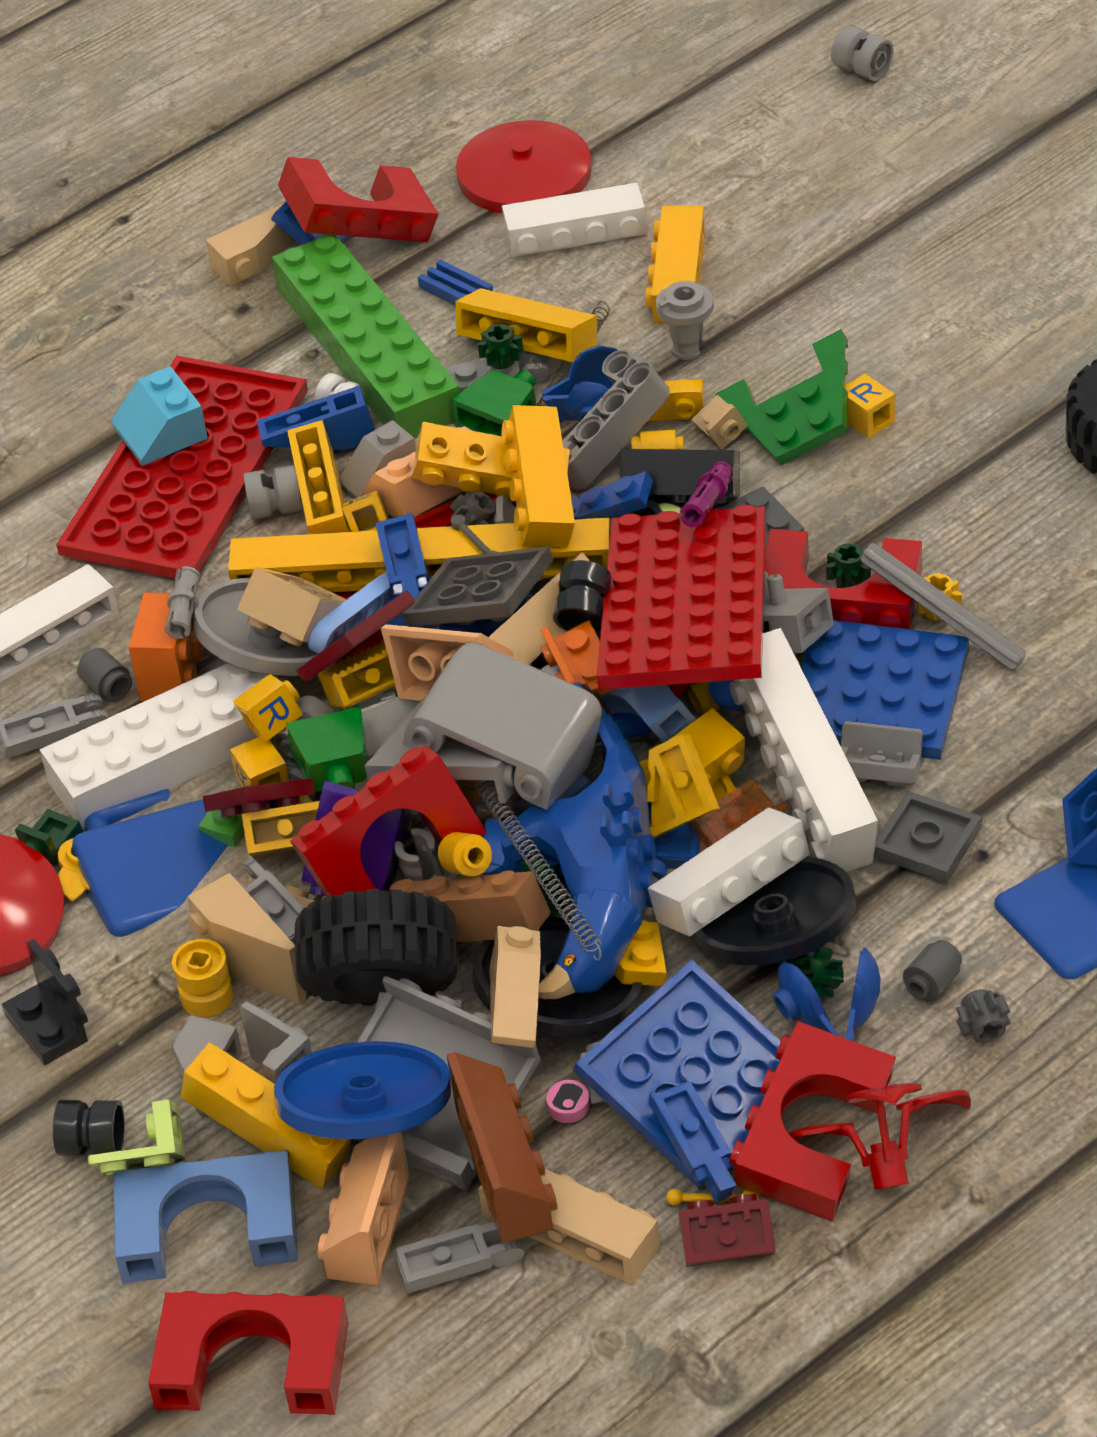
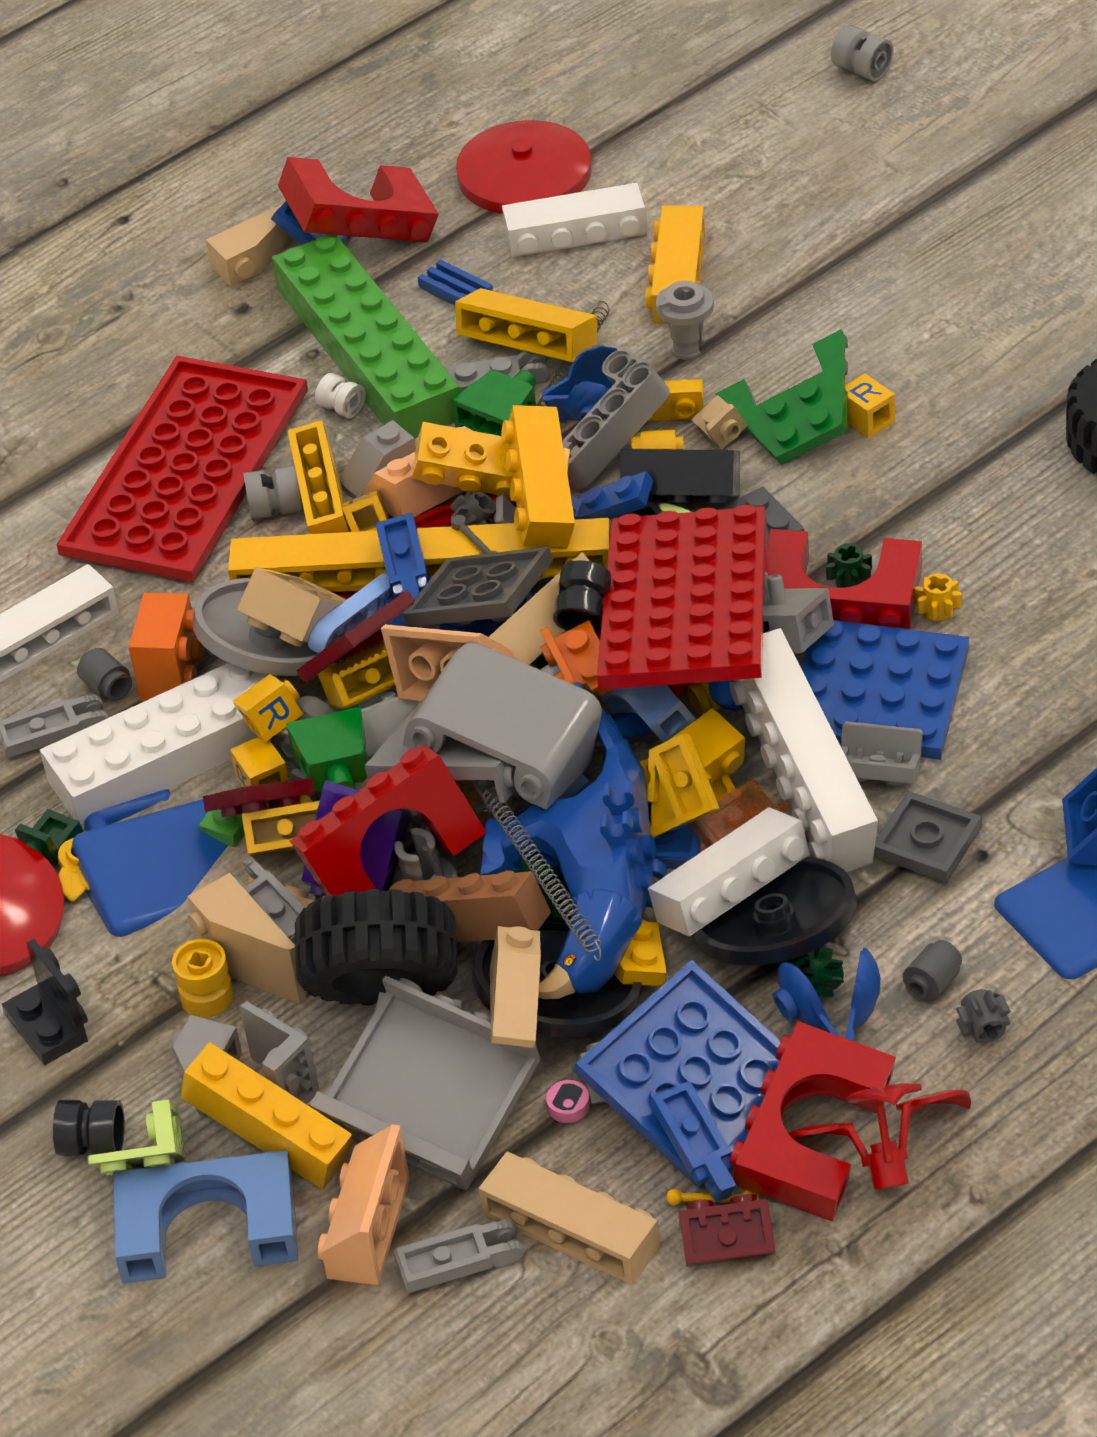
medium azure slope [111,366,208,466] -> none
red arch [148,1291,349,1415] -> none
light grey pin [165,566,201,639] -> none
blue slope [257,385,375,451] -> none
blue dish [274,1041,451,1139] -> none
yellow brick [438,832,492,876] -> none
dark orange slope [446,1052,558,1244] -> none
dark green gear [477,324,523,369] -> none
magenta pin [680,461,734,527] -> none
light grey axle [861,543,1026,670] -> none

